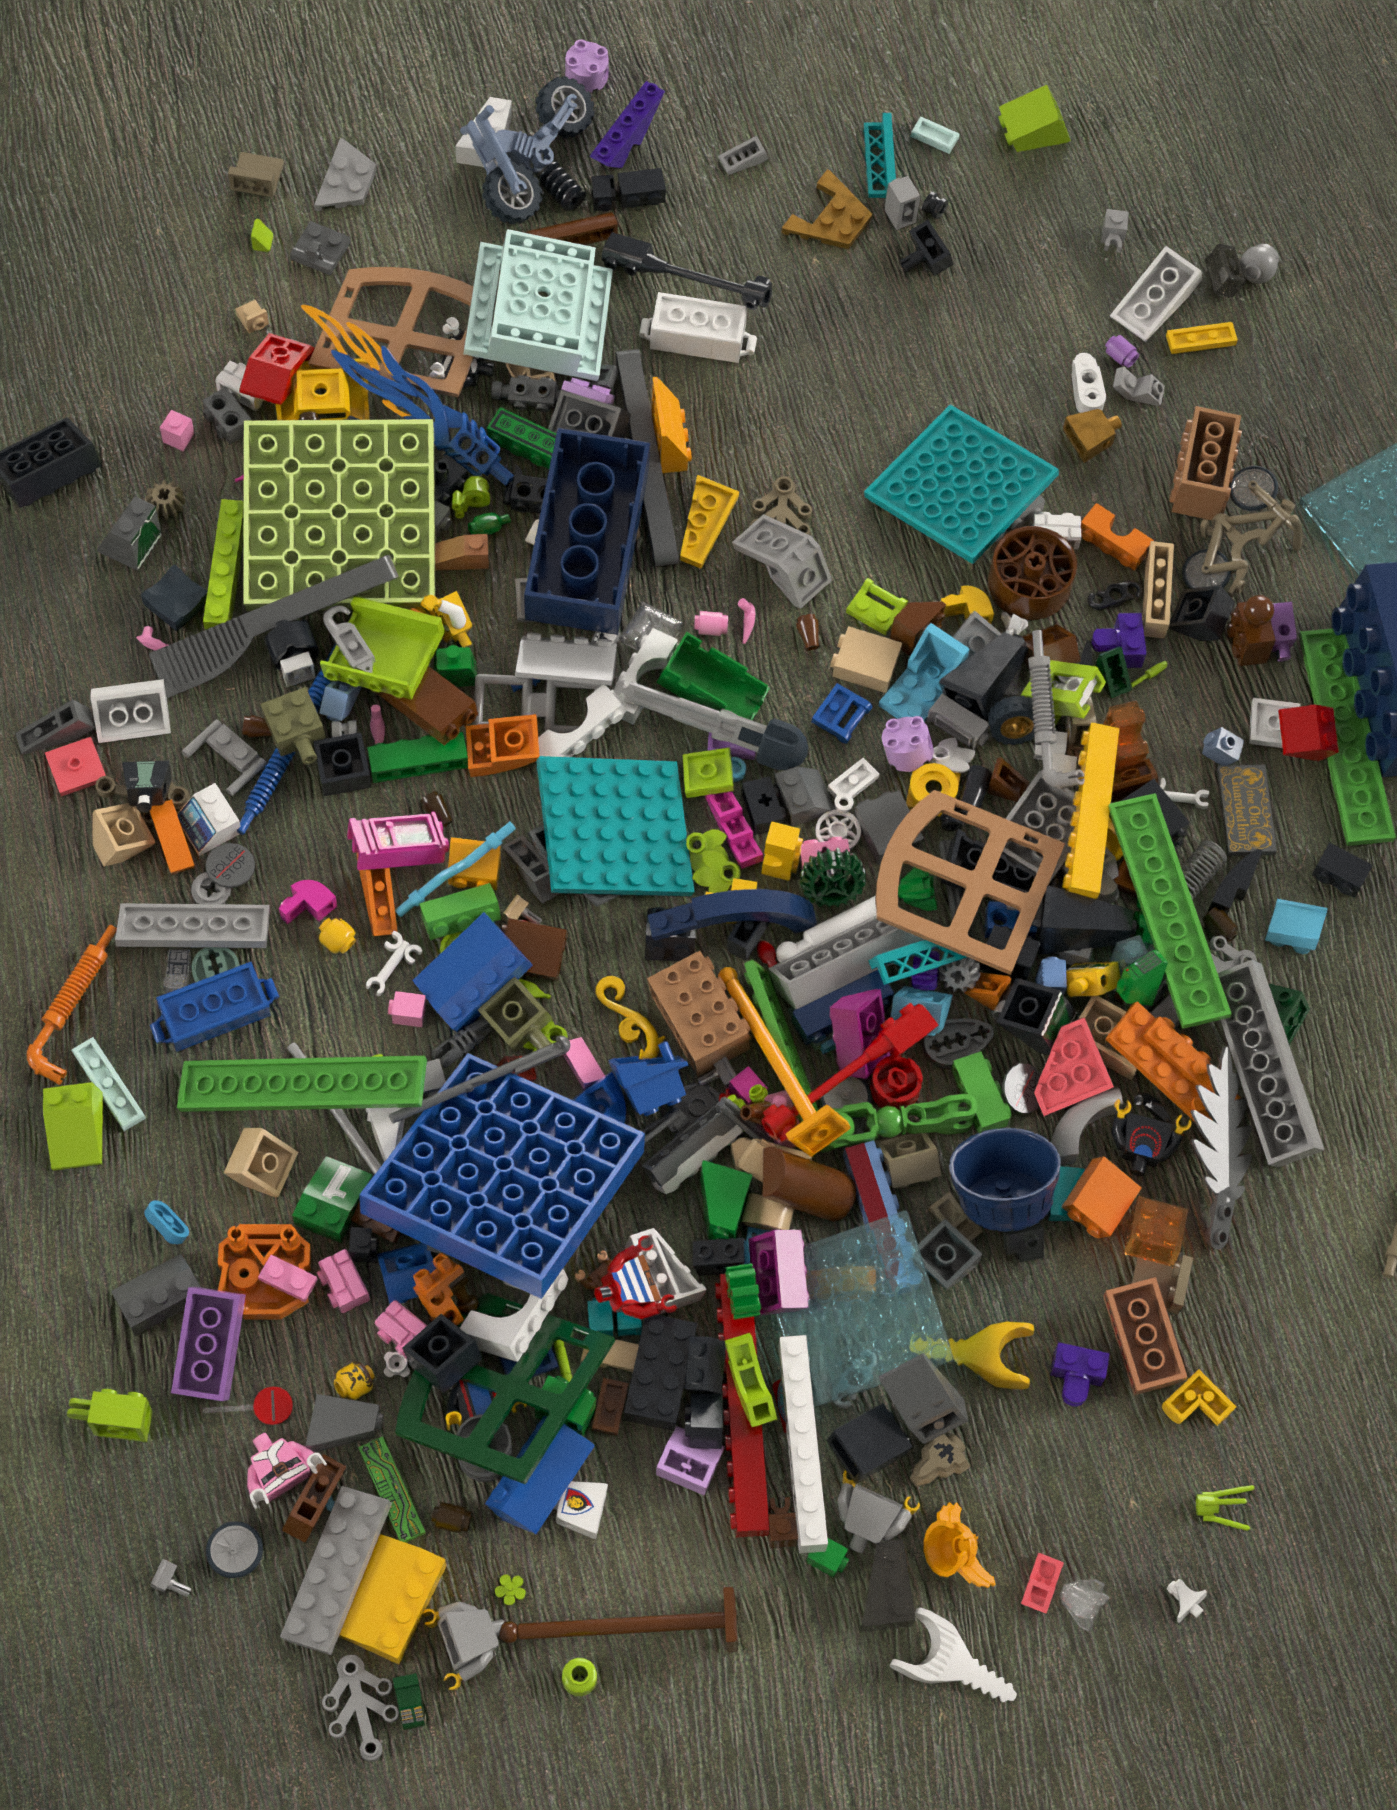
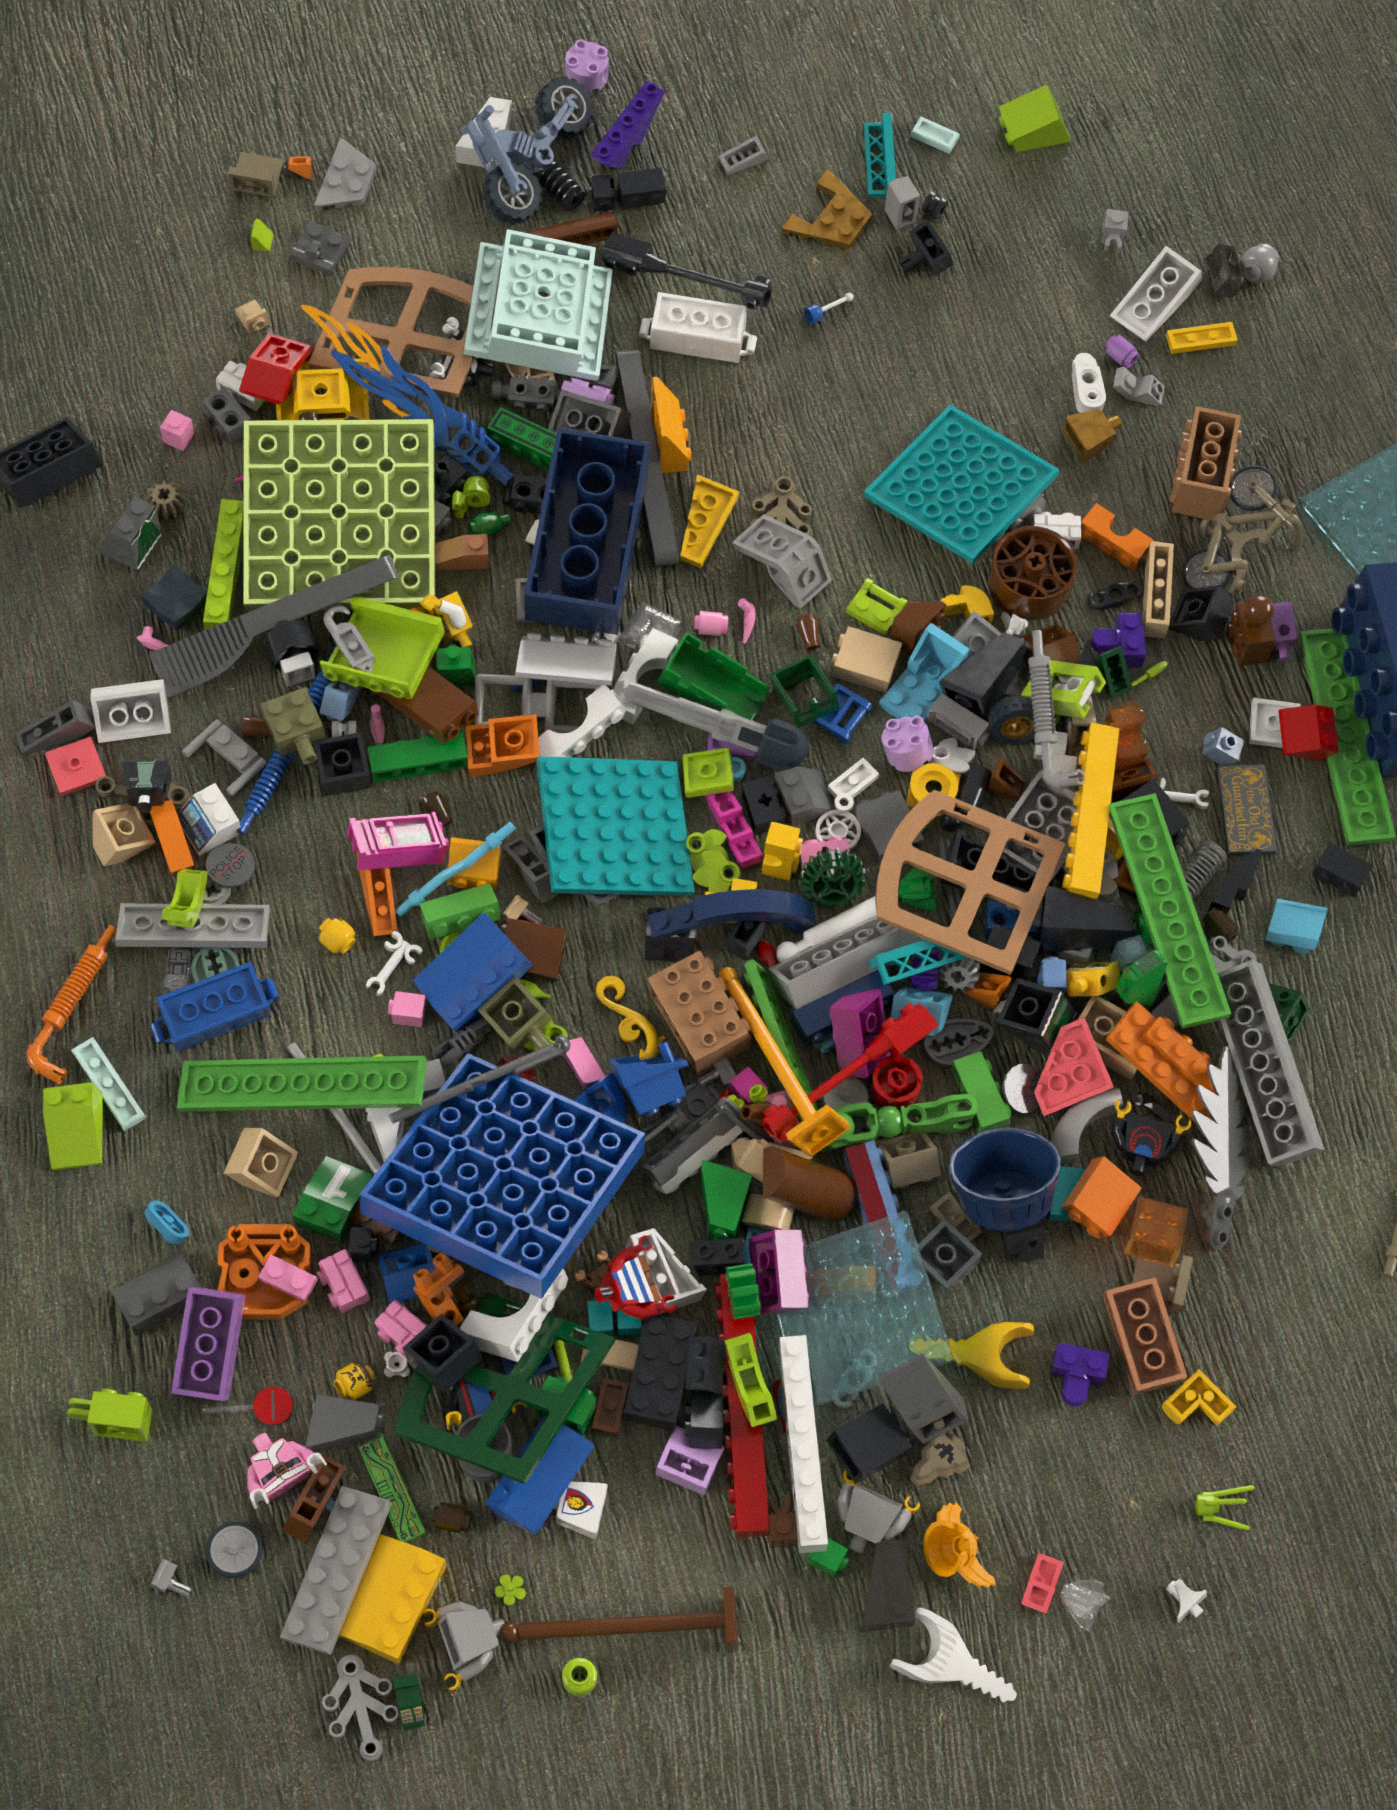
dark pink brick [279,880,337,925] -> none
none -> lime arch [162,869,208,928]
none -> orange slope [288,156,312,179]
none -> dark green window [769,654,840,728]
none -> blue hinge [804,293,853,324]

